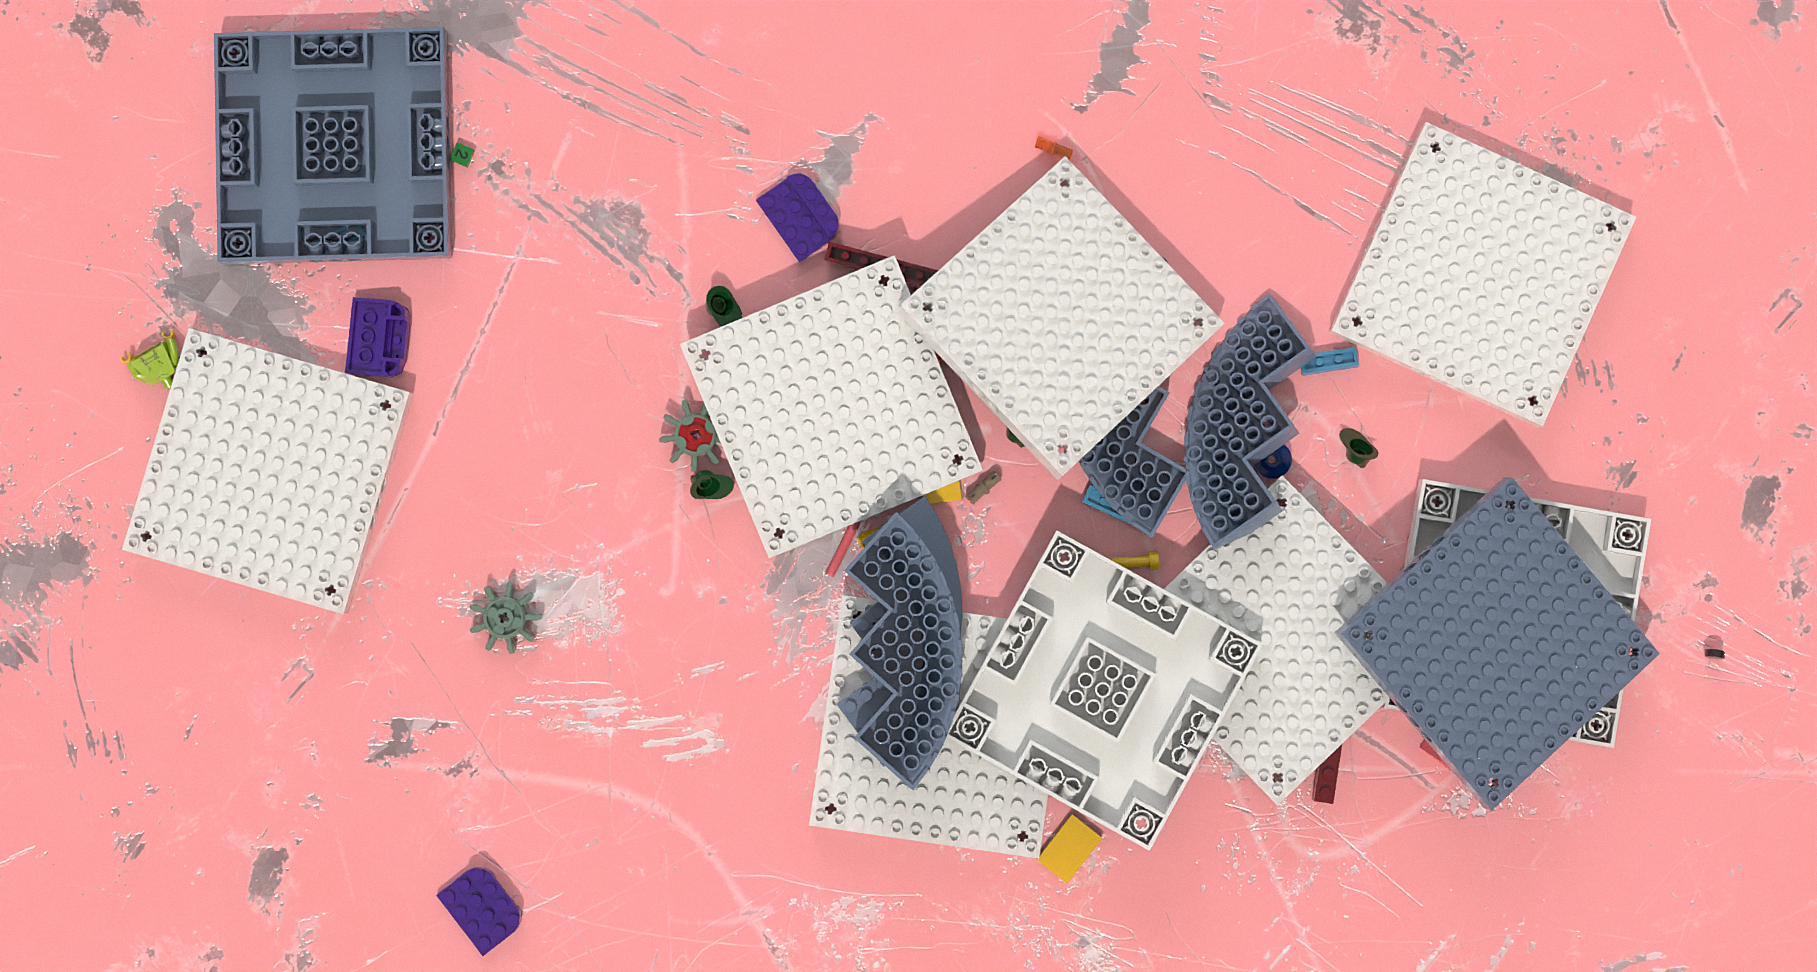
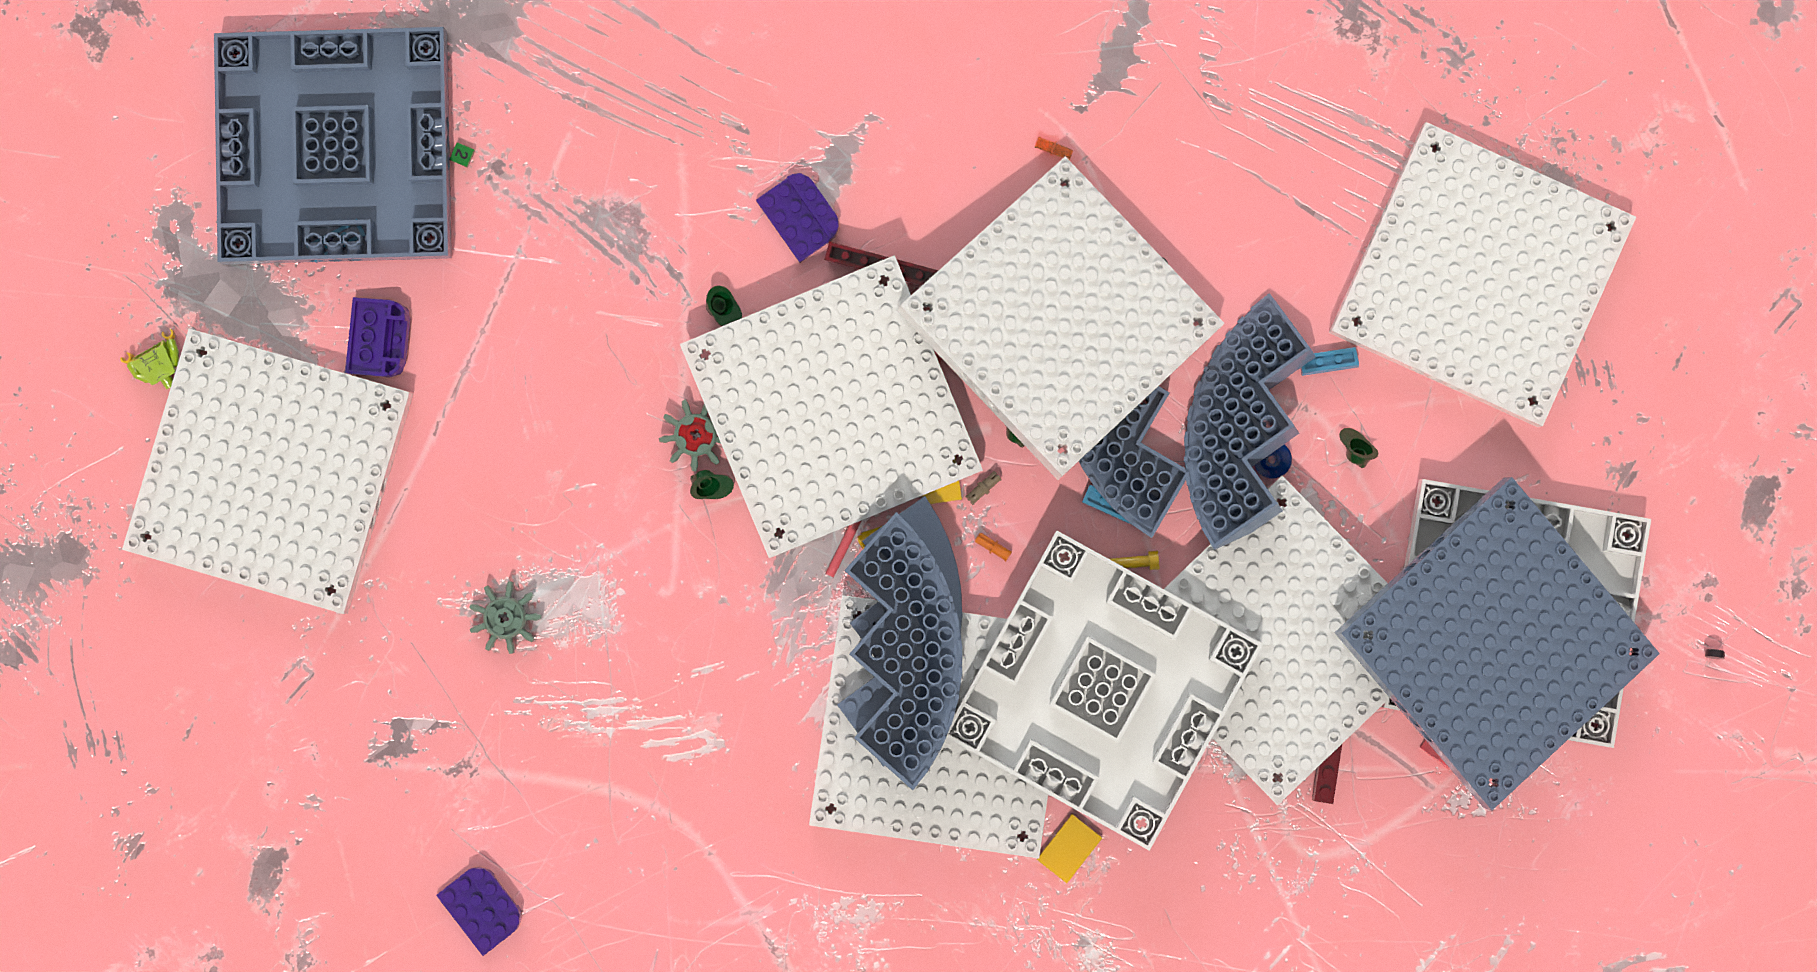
none -> orange axle [975,533,1012,562]

